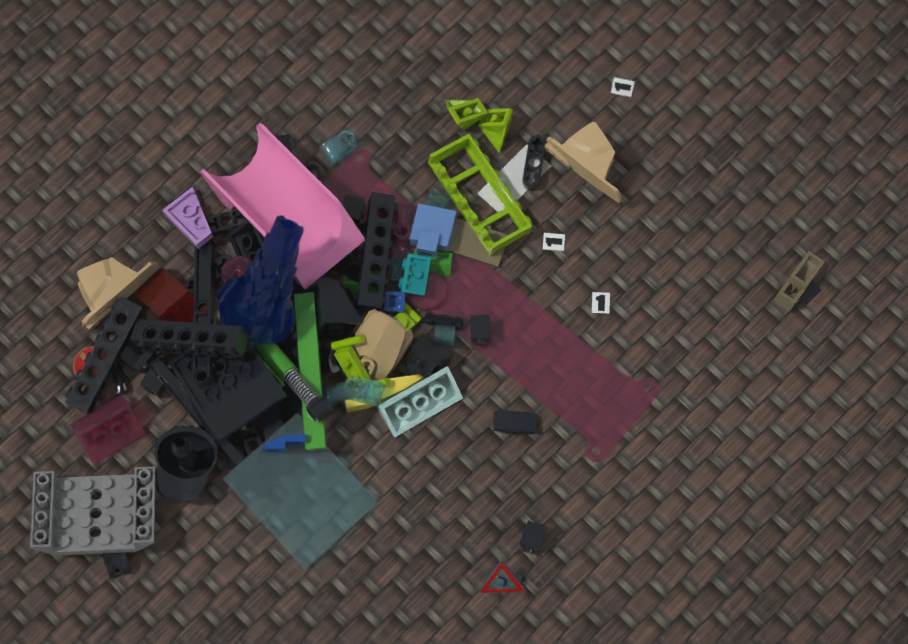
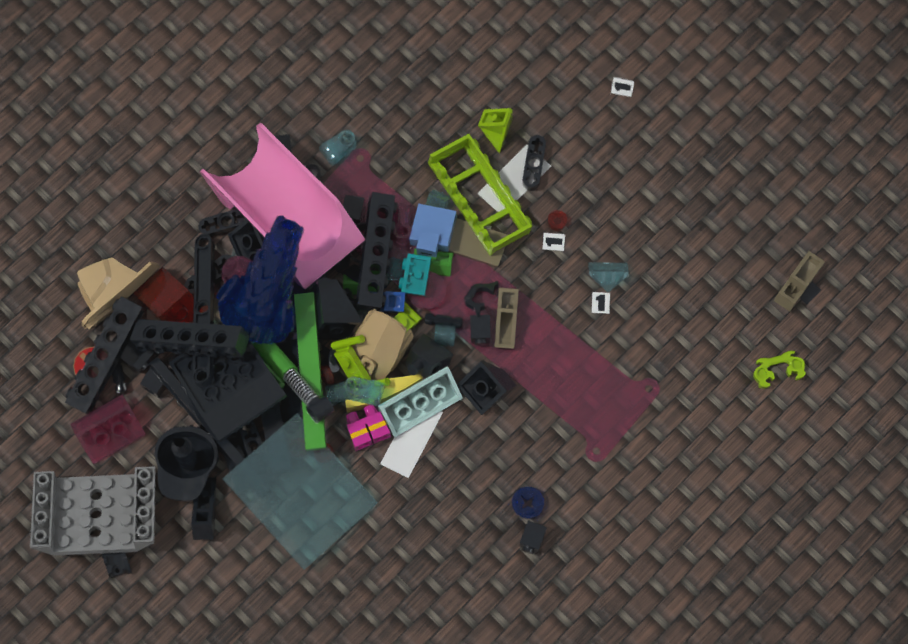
lavender wing [162,187,213,249] -> none
blue slope [262,434,306,453] -> none
lime slope [445,98,488,130] -> none
piece [480,561,525,593] -> none
black slope [493,411,537,435] -> none
tan piece [544,122,621,203] -> none
none -> black slope [191,478,216,540]
none -> clear red tile [321,365,334,385]
none -> dark pink hips [346,404,391,451]
none -> white sticker [380,411,443,478]
none -> black slope [457,360,517,415]
none -> black helmet [464,281,499,317]
none -> dark tan slope [495,287,519,349]
none -> clear blue gear [512,487,544,519]
none -> clear red tile [548,210,567,231]
none -> clear light blue slope [588,262,629,292]
none -> lime helmet [753,351,806,389]

